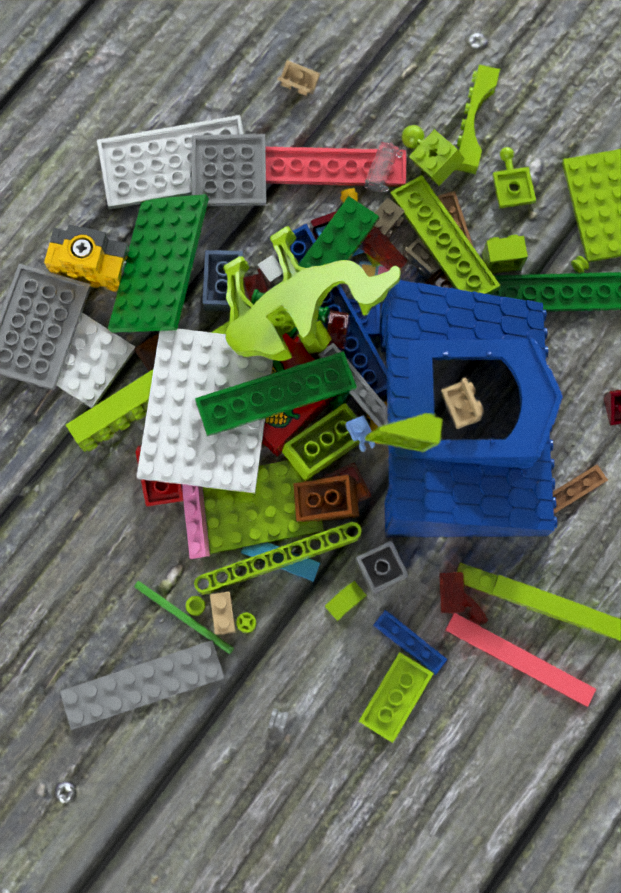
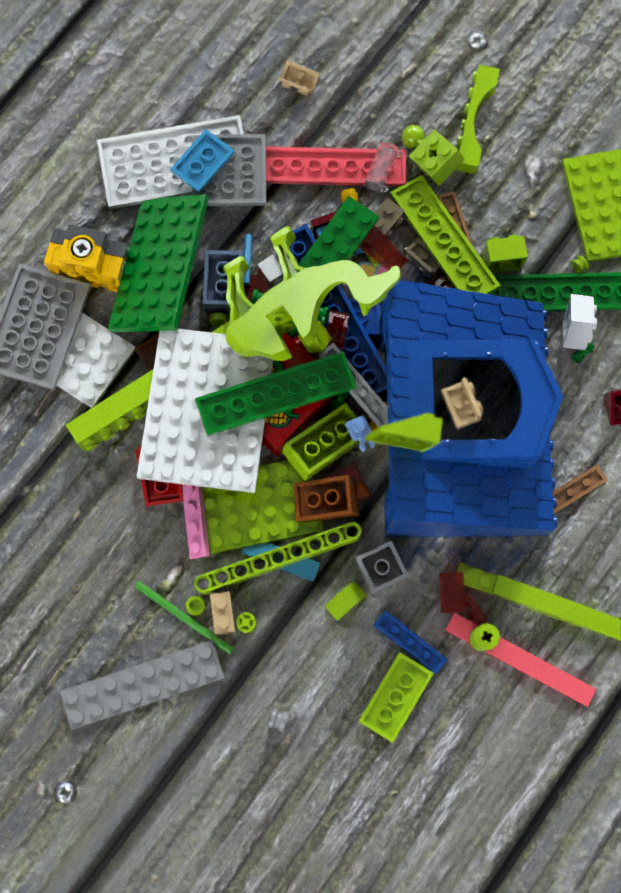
lime plate [492,147,536,209] -> none
none -> dark azure plate [170,129,235,194]
none -> lime tile [209,313,228,327]
none -> dark azure bar [243,234,252,286]
none -> lime piece [469,624,500,652]
none -> white brick [563,294,597,350]
none -> green pin [571,342,595,364]

